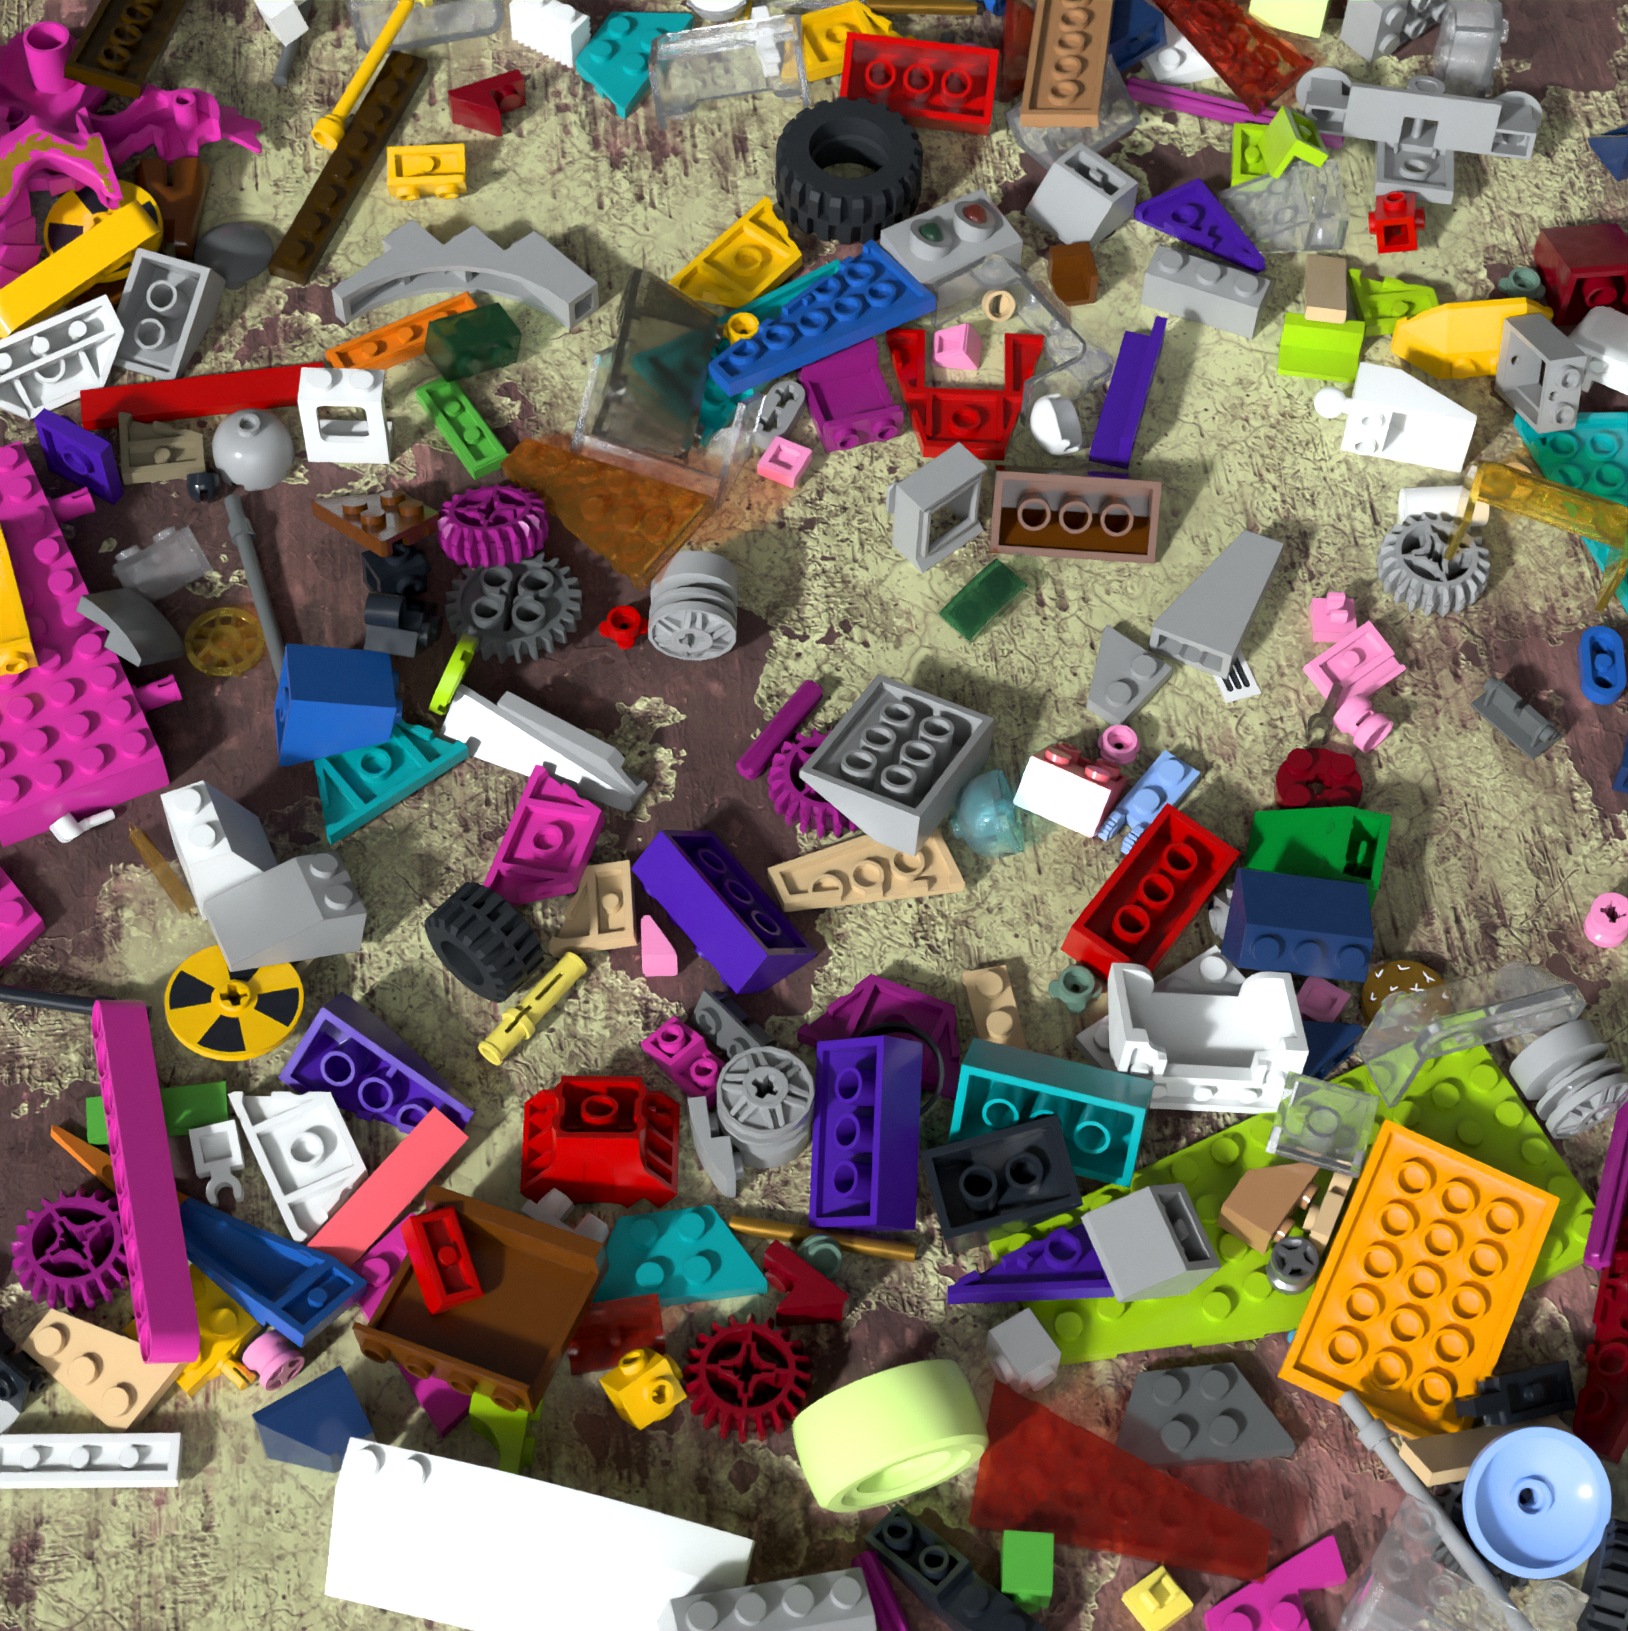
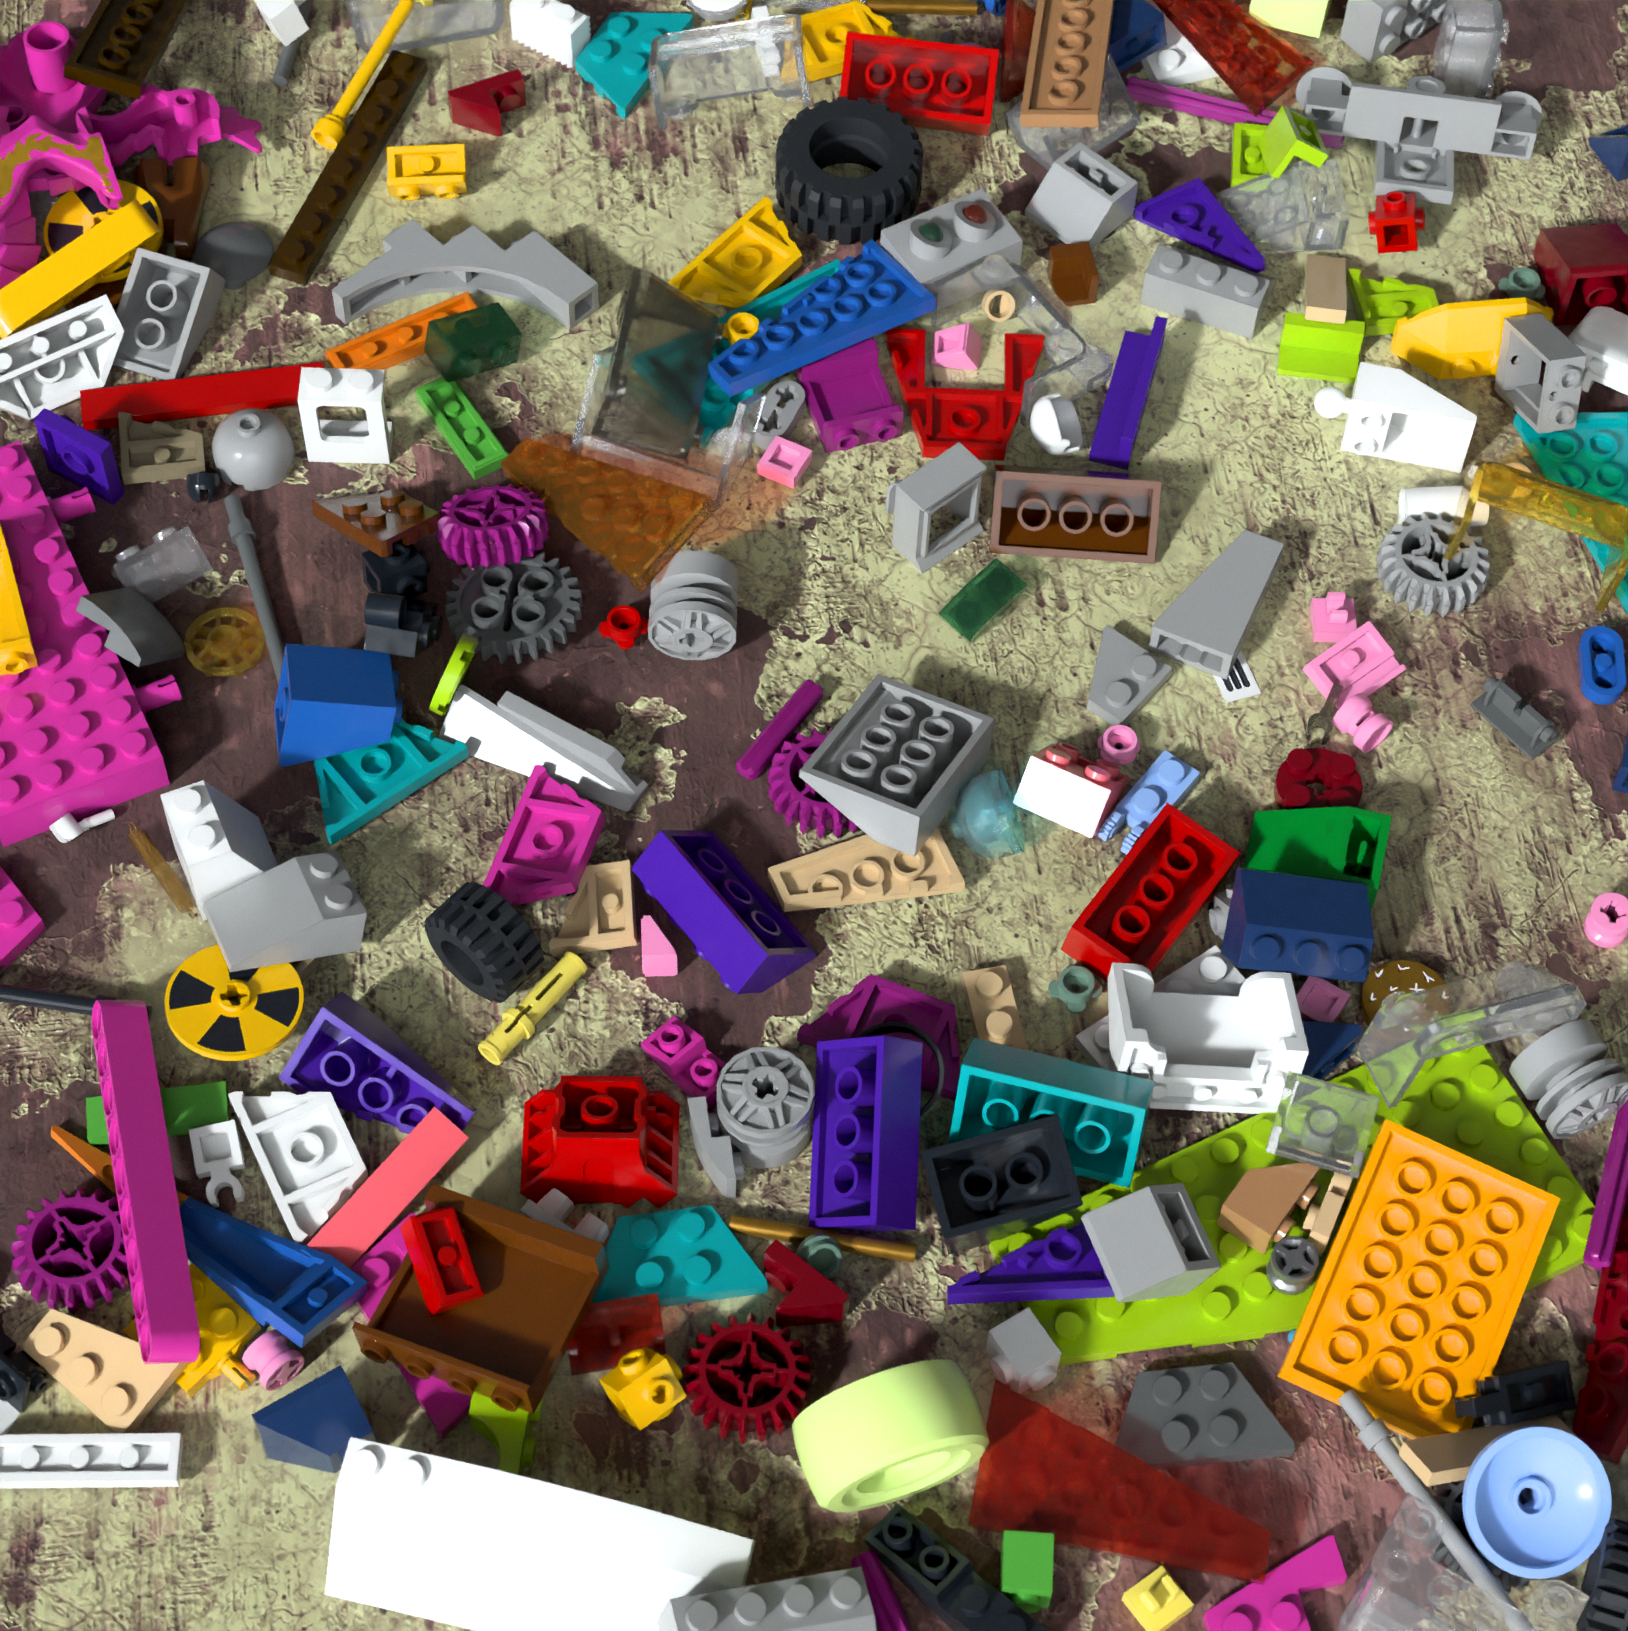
dark grey hinge [691,988,777,1060] -> none

